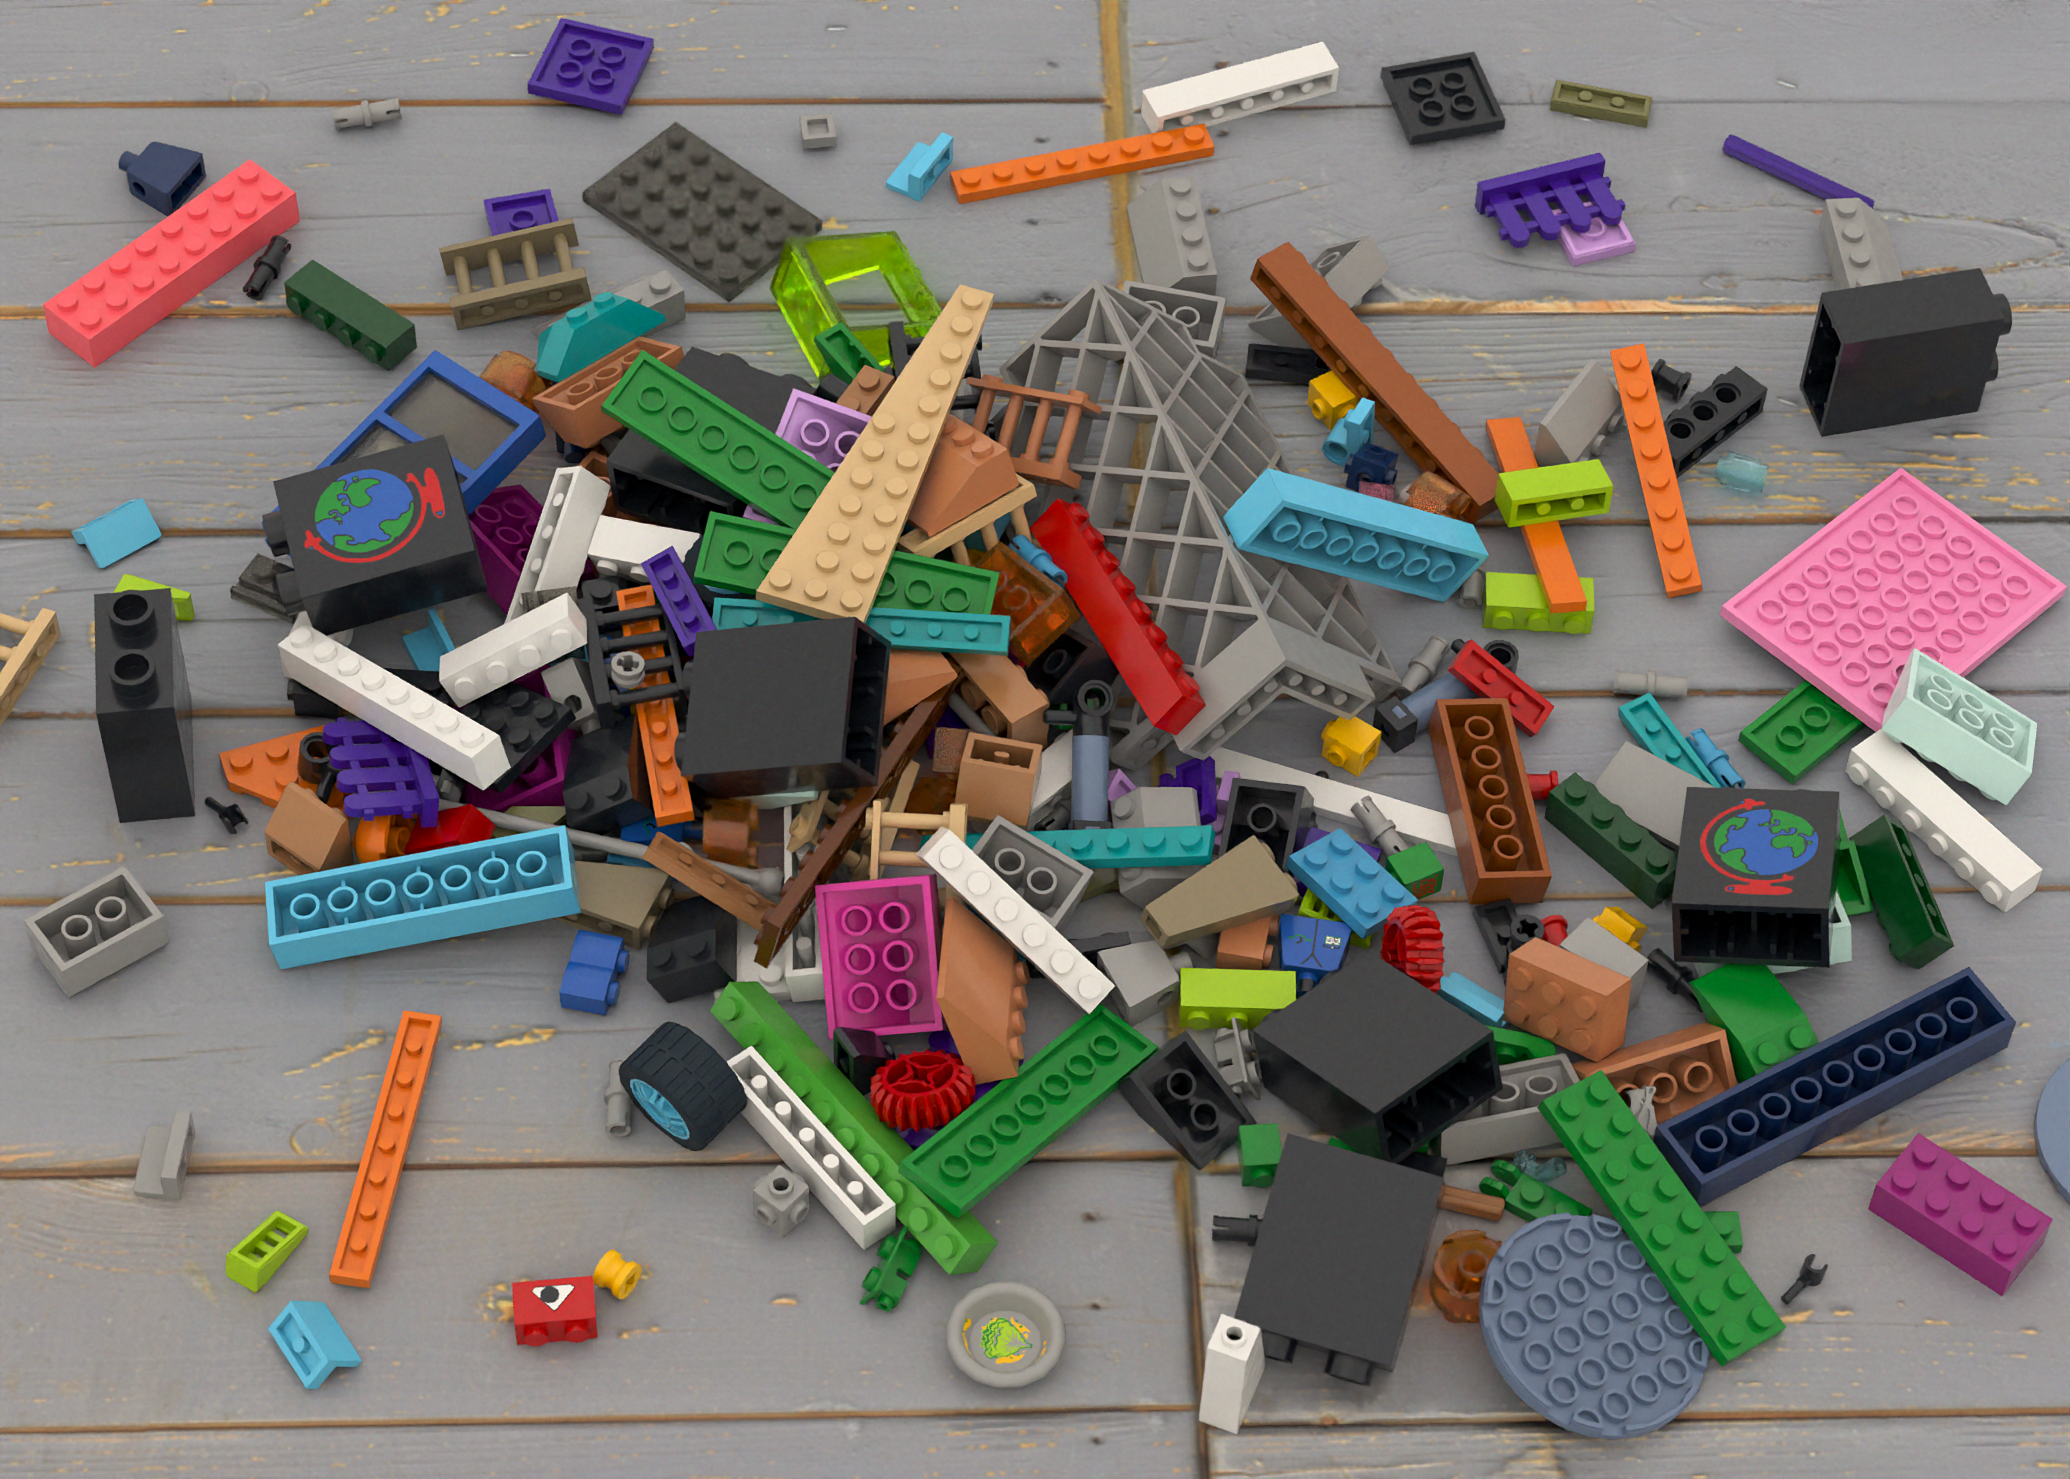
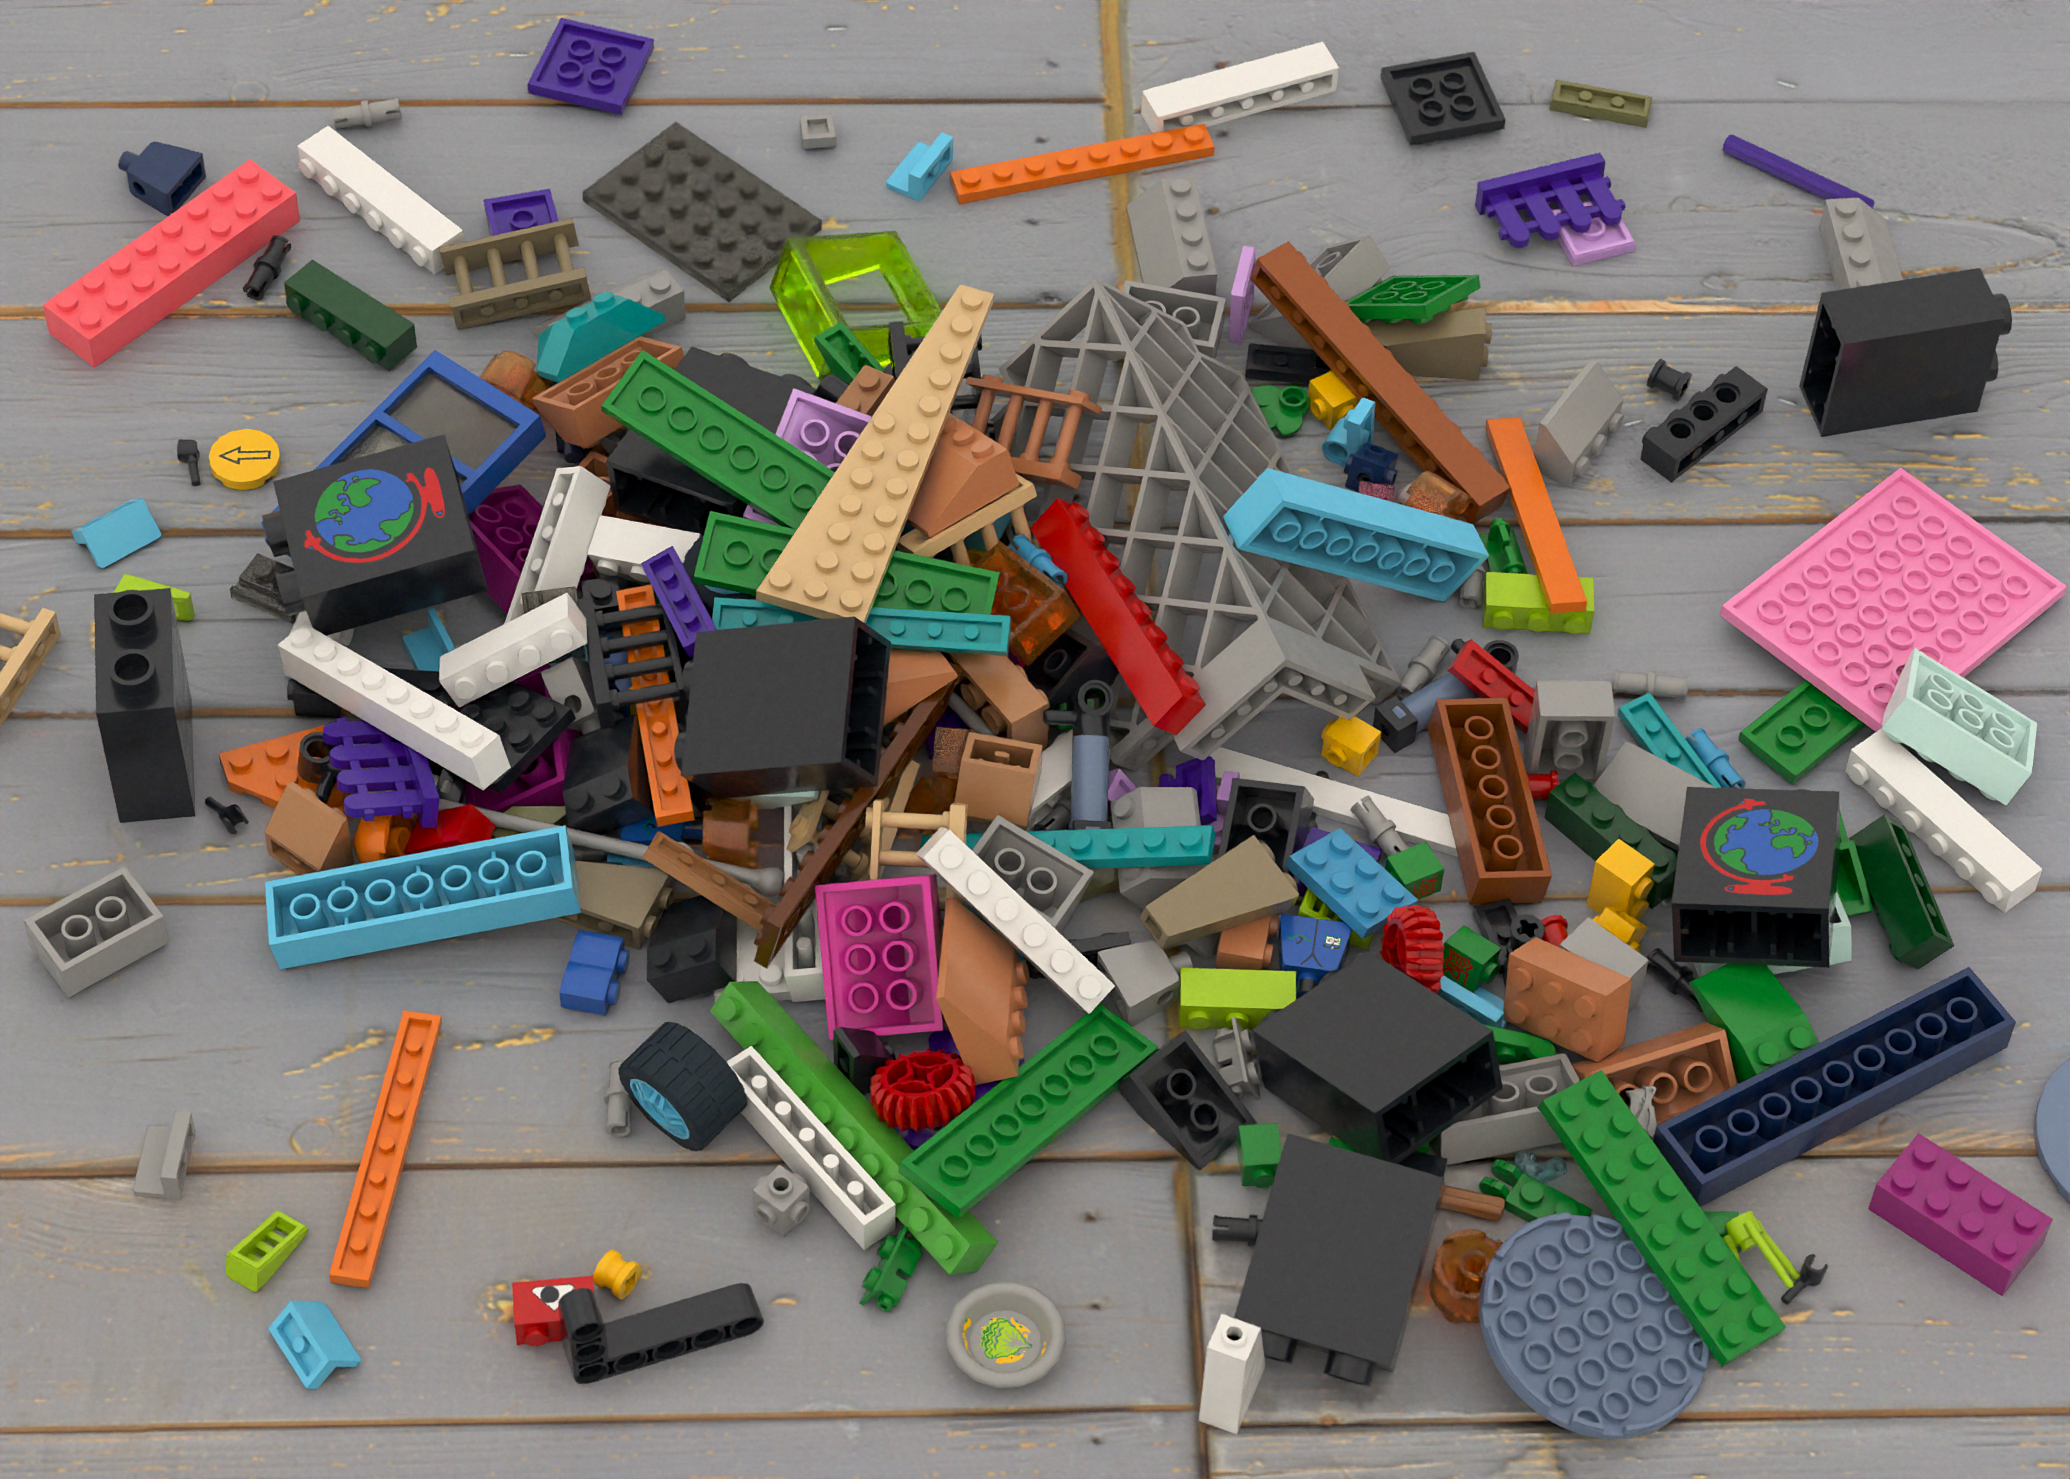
light grey bush [611,651,645,688] -> none
lime brick [1495,459,1613,528] -> none
orange plate [1610,343,1703,598] -> none
clear light blue brick [1715,451,1769,493] -> none
none -> black hand [177,440,201,486]
none -> yellow tile [209,429,281,490]
none -> white brick [297,126,464,275]
none -> black beam [558,1283,764,1384]
none -> lavender tile [1229,246,1256,344]
none -> green plate [1250,385,1310,436]
none -> green plate [1346,275,1481,324]
none -> dark tan slope [1363,308,1492,380]
none -> green brick [1442,925,1502,993]
none -> green hinge [1479,518,1528,574]
none -> light grey brick [1524,679,1615,784]
none -> yellow brick [1586,839,1655,920]
none -> lime plant [1723,1210,1800,1289]

